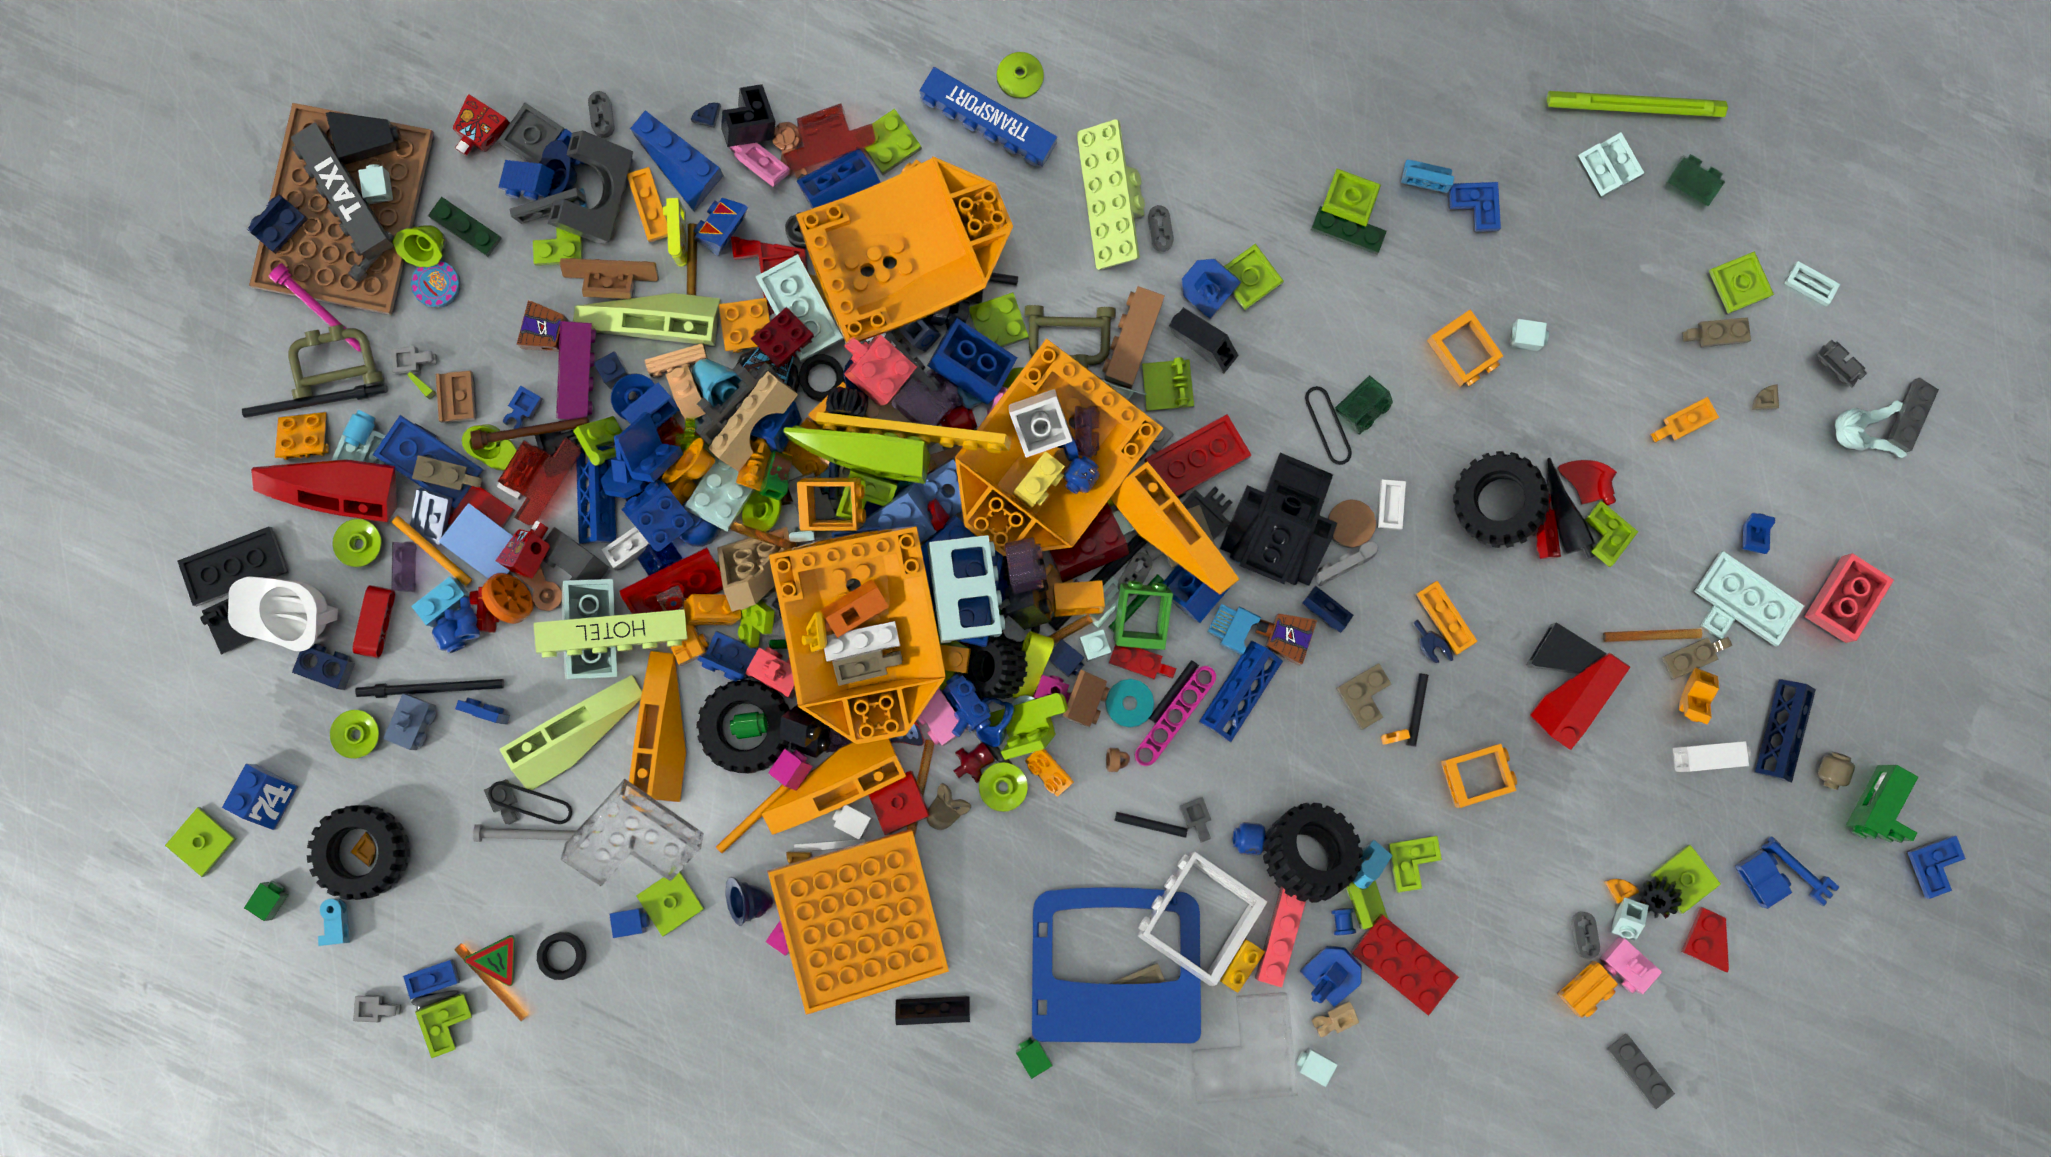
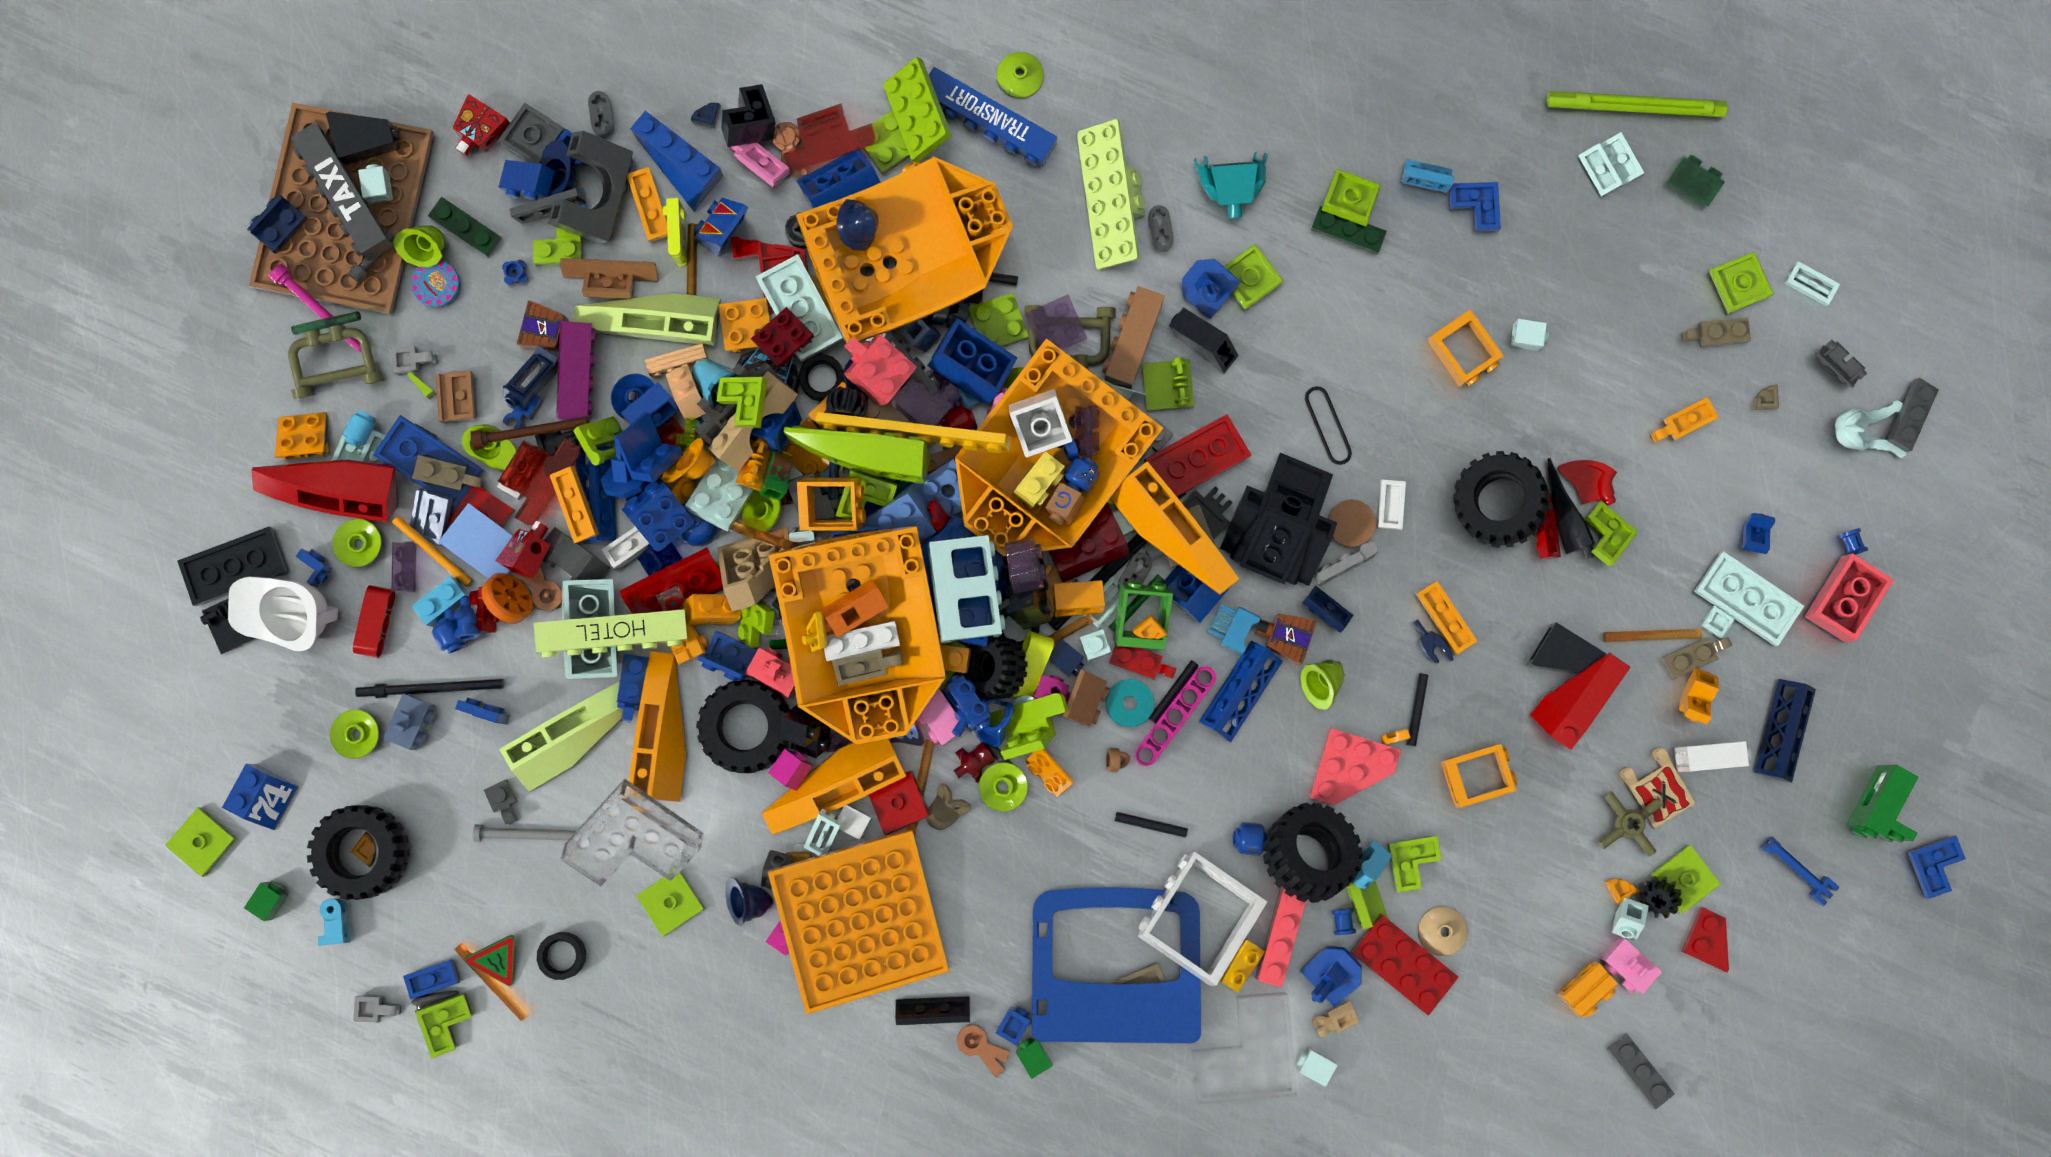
black bar [242,384,387,418] -> none
dark blue brick [292,643,355,690] -> none
black piece [488,781,572,824] -> none
dark blue brick [594,351,629,389] -> none
blue brick [609,908,649,938] -> none
light orange bar [716,784,790,854] -> none
green brick [730,711,768,739] -> none
dark grey plate [1179,797,1211,843] -> none
clear green bracket [1335,375,1393,434] -> none
dark tan plate [1336,663,1391,730] -> none
dark grey beam [1571,912,1600,959] -> none
blue brick [1735,850,1792,909] -> none
dark tan head [1818,752,1855,790] -> none
none -> clear green bar [291,311,361,335]
none -> blue bracket [296,549,332,587]
none -> blue plate [502,260,528,285]
none -> dark blue window [503,345,558,411]
none -> light orange plate [550,466,599,543]
none -> blue hinge [616,654,649,723]
none -> lime plate [717,377,767,428]
none -> dark grey bracket [761,850,793,890]
none -> light aqua tile [803,809,844,856]
none -> dark blue piece [836,199,879,251]
none -> lime plate [883,56,952,163]
none -> nougat piece [957,1025,1011,1078]
none -> blue bracket [995,1006,1032,1046]
none -> clear purple hinge [1025,294,1087,350]
none -> medium nougat brick [1046,482,1085,525]
none -> light orange tile [1132,614,1167,639]
none -> teal torso [1194,152,1268,218]
none -> lime piece [1301,660,1345,709]
none -> coral plate [1309,728,1401,805]
none -> tan dish [1418,906,1468,956]
none -> olive bar [1598,791,1663,856]
none -> flag [1619,748,1696,829]
none -> blue bush [1839,528,1868,555]

